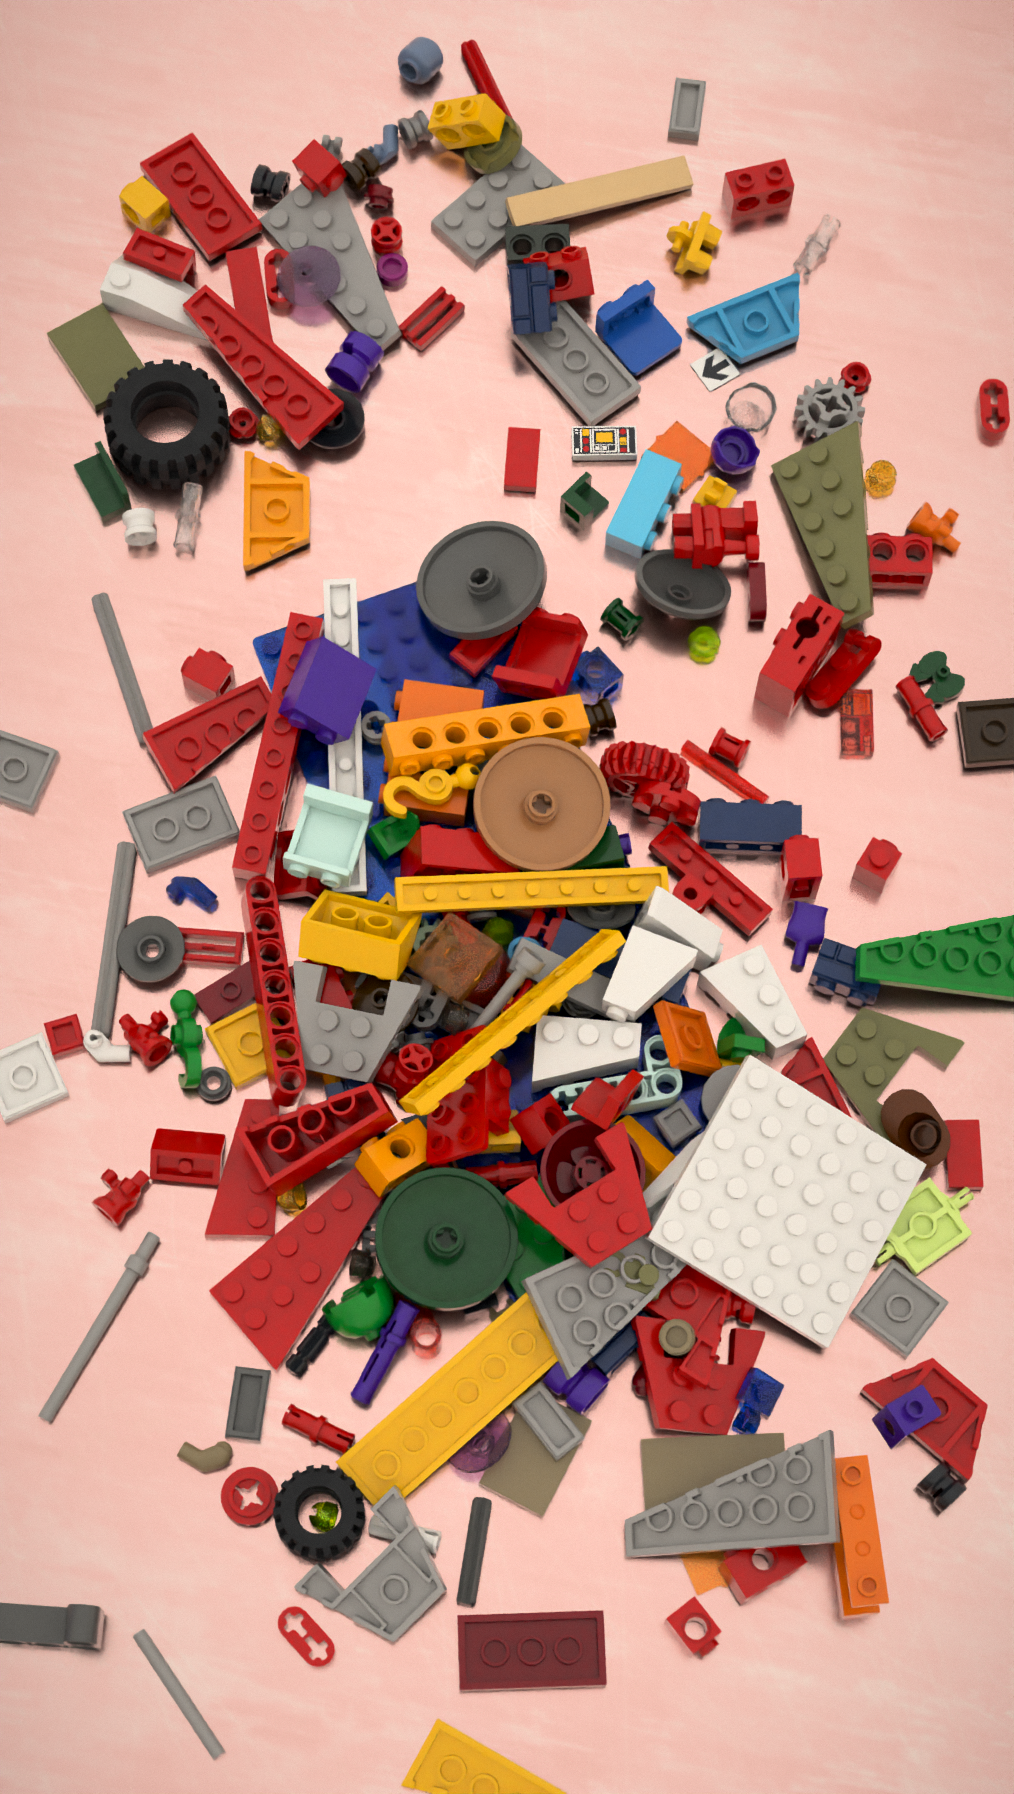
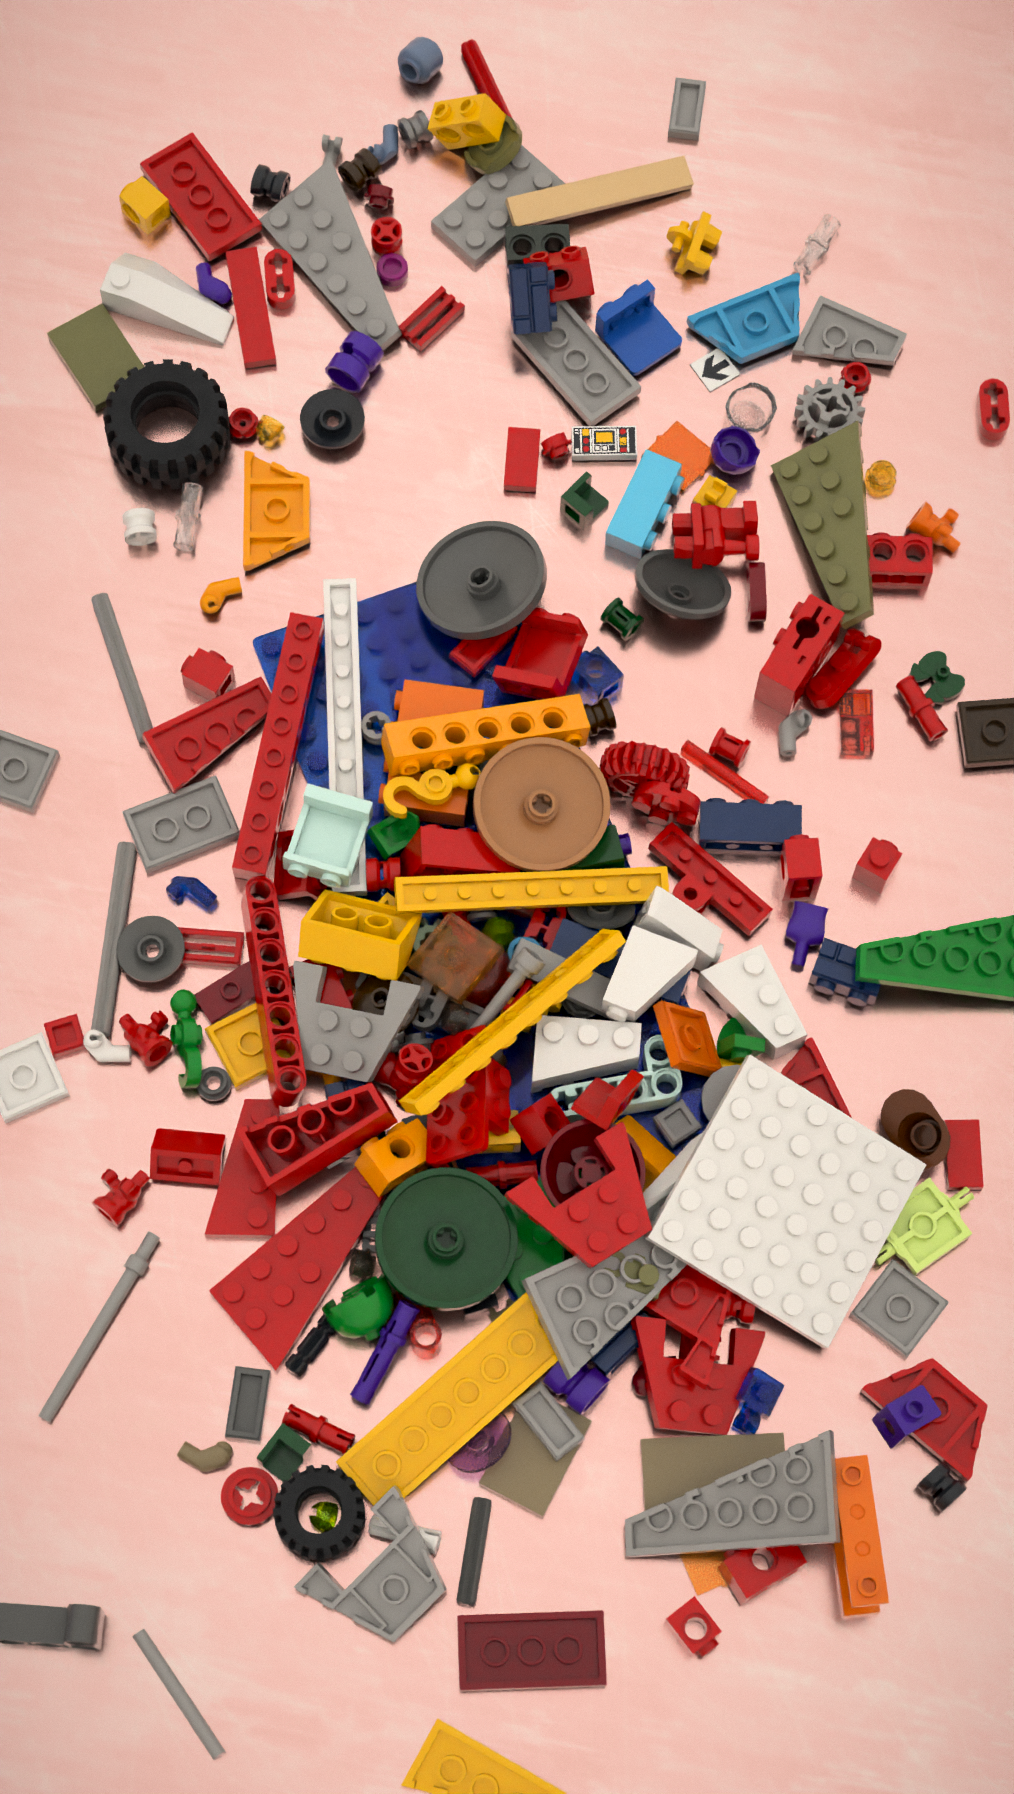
dark green panel [73,441,132,523] -> none
red panel [123,228,197,282] -> none
red wing [183,284,344,450] -> none
clear purple dish [277,246,341,307] -> none
clear yellow hinge [277,1183,307,1211] -> none
red beam [277,1606,336,1669] -> none
dark purple brick [278,637,377,745] -> none
red brick [292,139,347,198] -> none
dark tan tile [659,1319,696,1356] -> none
clear neon green plate [688,626,721,658] -> none
red brick [722,158,795,219] -> none
olive wing [823,1007,965,1143] -> none
none -> dark purple arm [195,263,232,304]
none -> light orange arm [200,577,242,614]
none -> dark green panel [256,1423,313,1482]
none -> red wheel [366,857,401,892]
none -> red plate [541,432,572,460]
none -> light grey arm [778,709,812,756]
none -> light grey wing [792,295,907,366]

